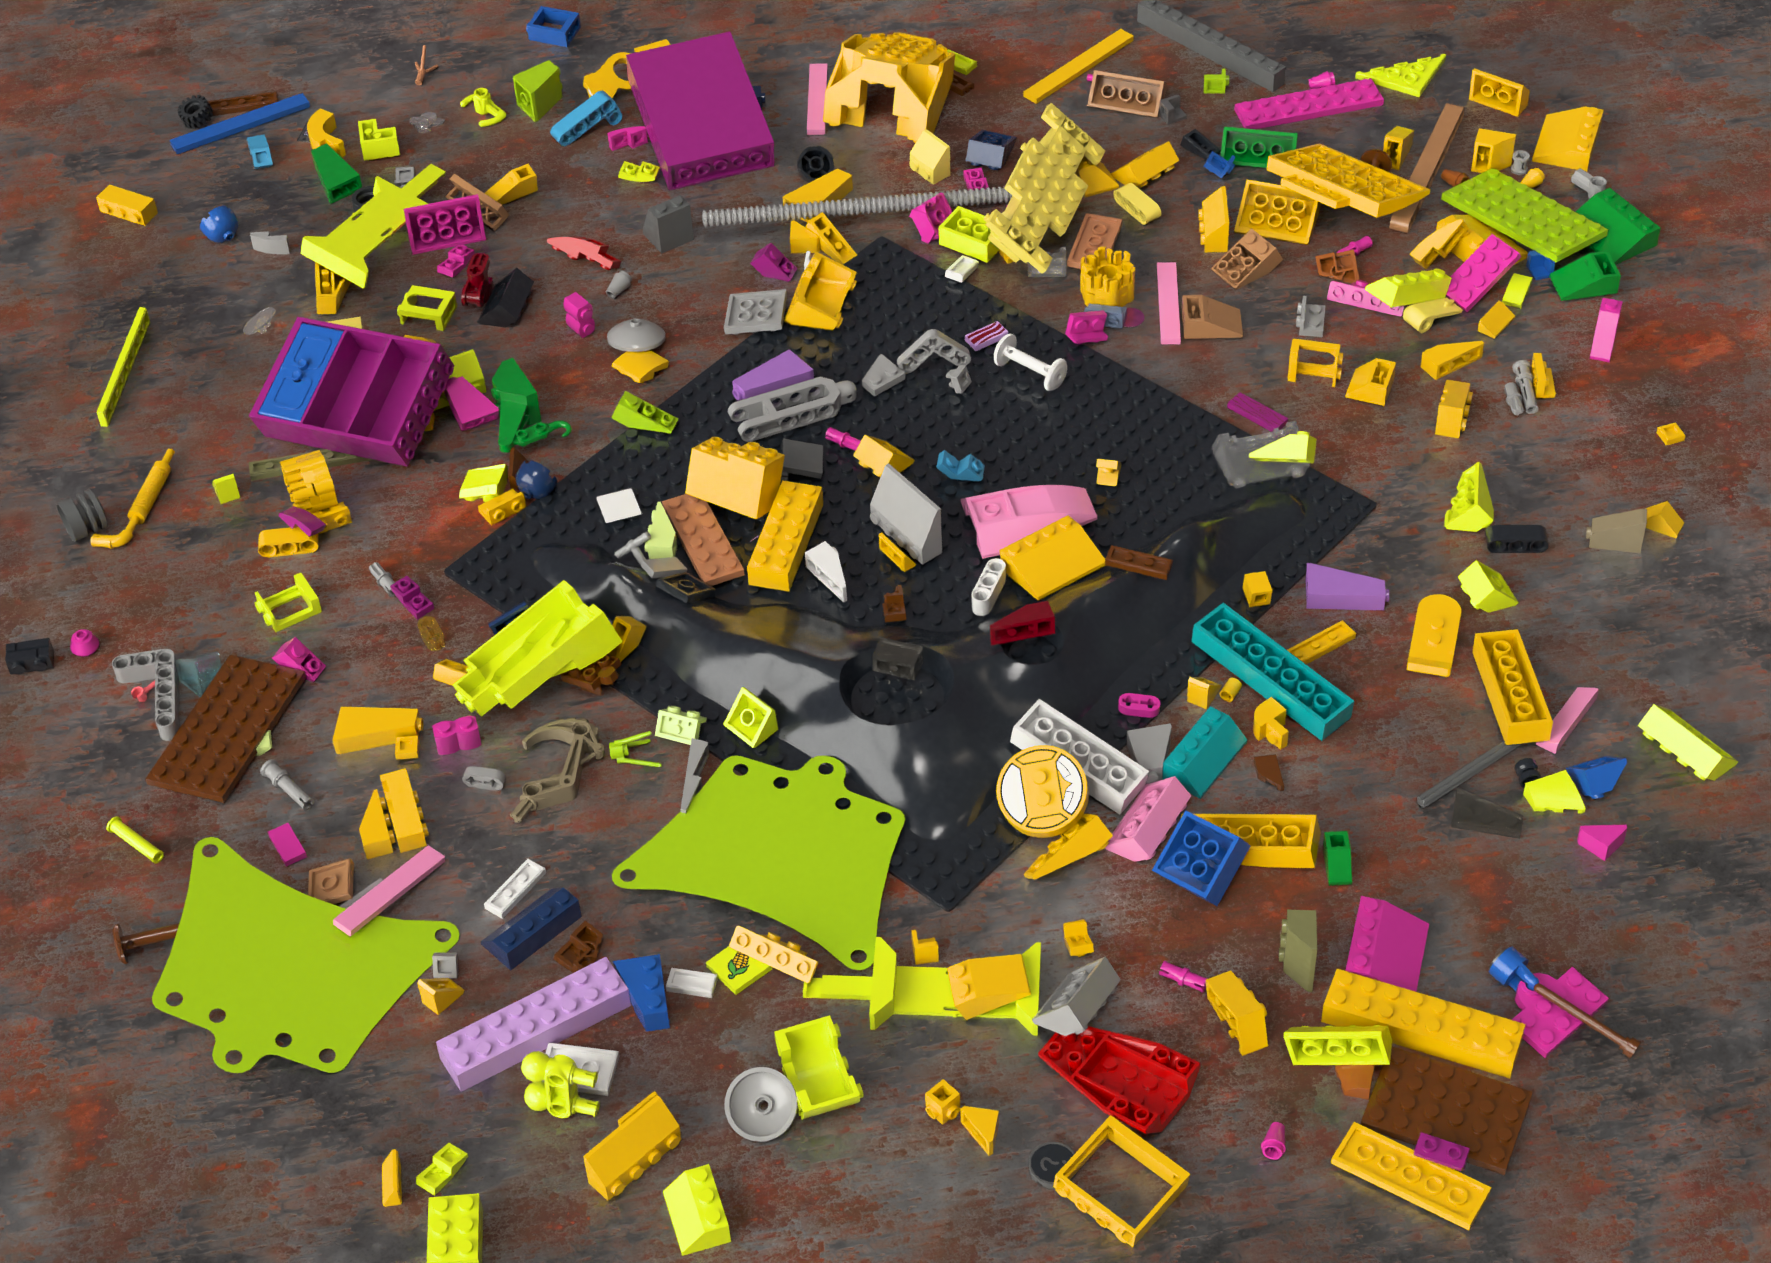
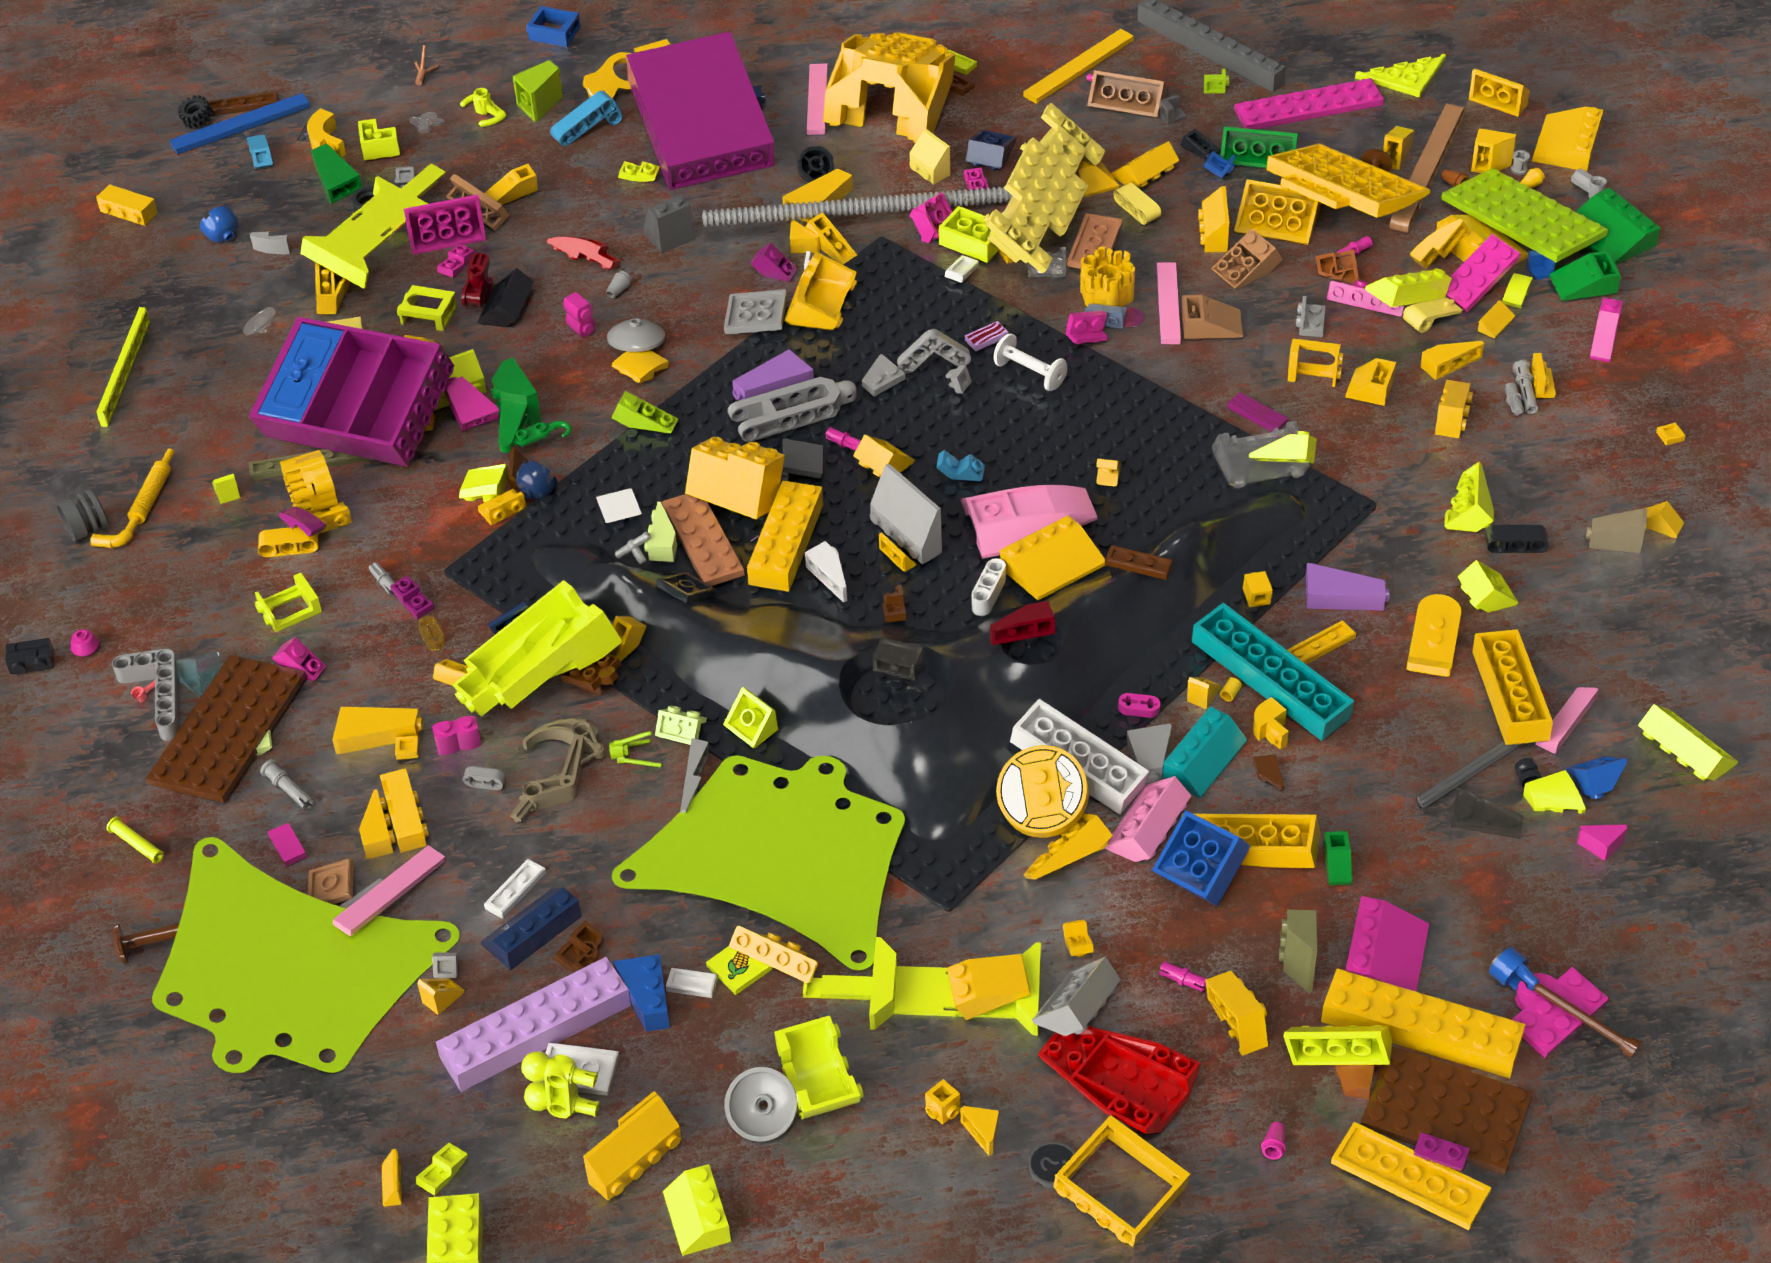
dark pink slope [608,126,648,151] -> none
light grey tile [641,557,687,578] -> none
yellow panel [911,930,939,965] -> none
dark pink cone [1308,71,1335,90] -> none

